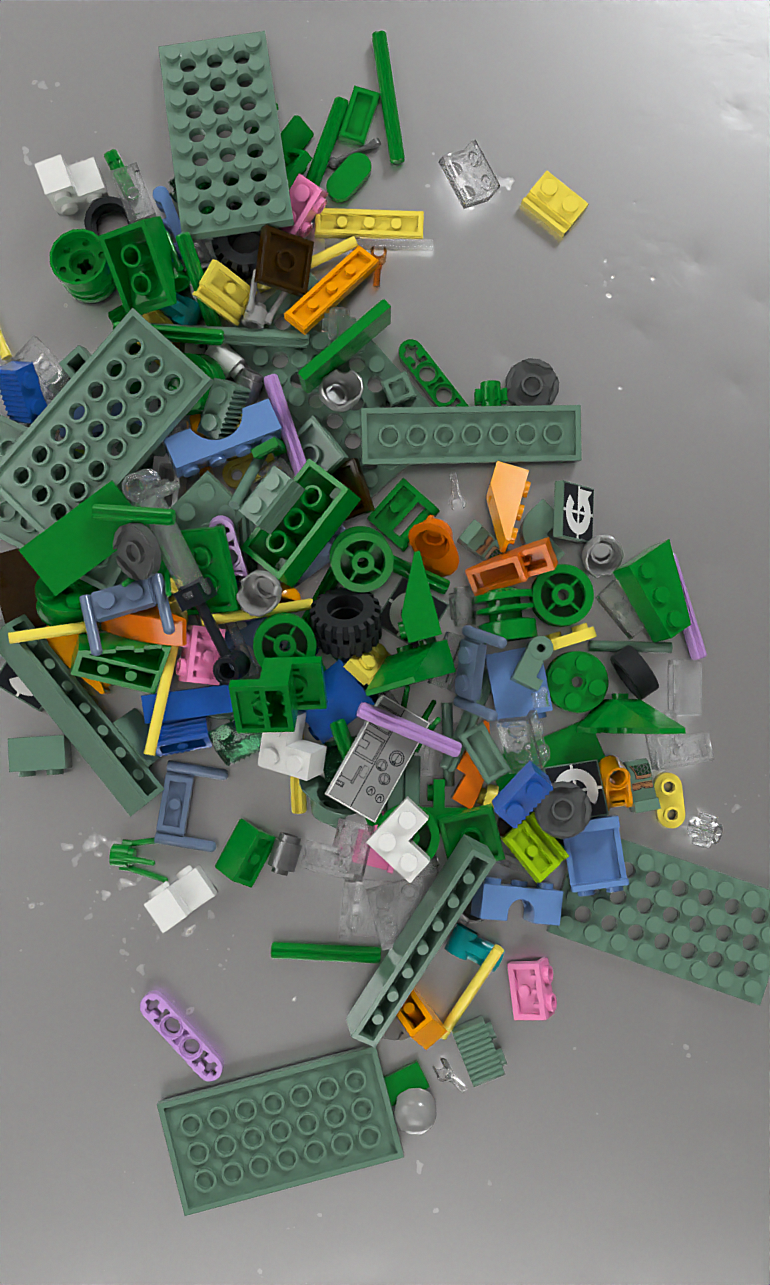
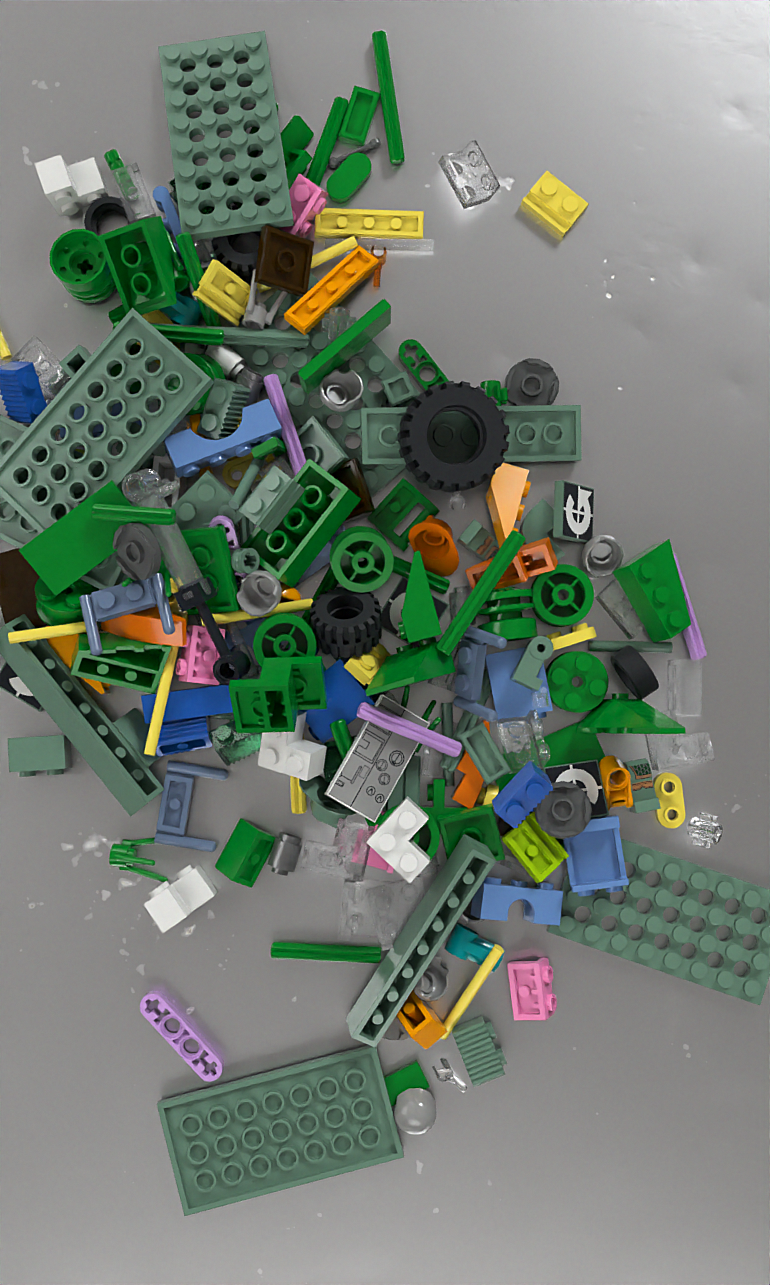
none -> sand green bush [231,548,260,574]
none -> black tyre [397,381,510,493]
none -> light grey hair [413,956,449,1002]
none -> green axle [436,530,526,655]

